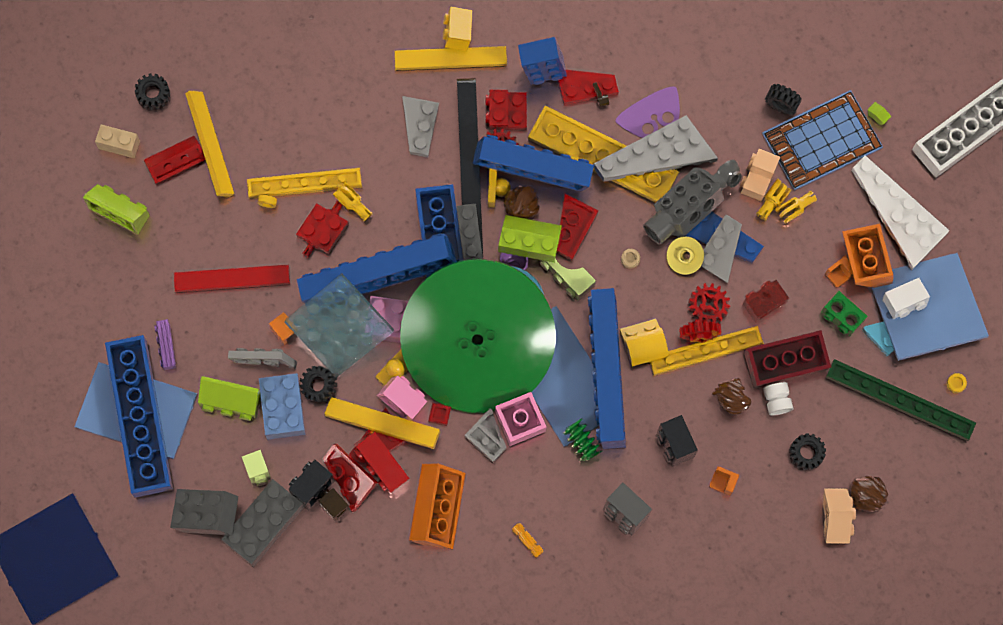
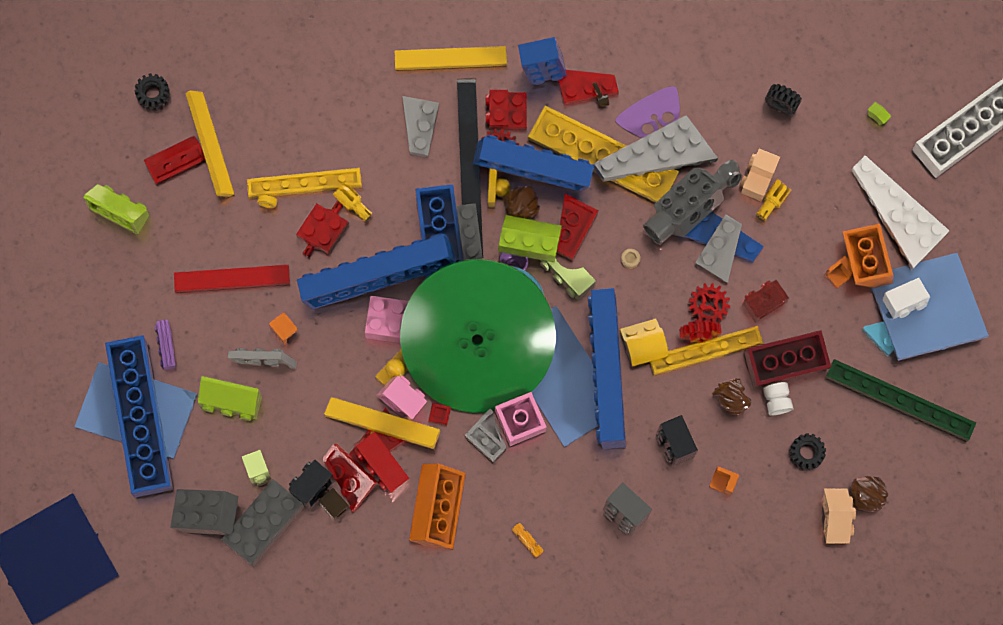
tan brick [95,124,140,158] -> none
medium blue brick [259,373,306,440] -> none
clear light blue plate [284,273,394,378] -> none
black tyre [299,366,338,402] -> none
yellow brick [442,7,472,51] -> none
green piece [563,418,603,462] -> none
light yellow dish [667,237,704,275] -> none
piece [762,90,883,191] -> none
yellow arm [775,191,817,224] -> none
green brick [821,291,868,337] -> none
yellow tile [946,373,967,393] -> none

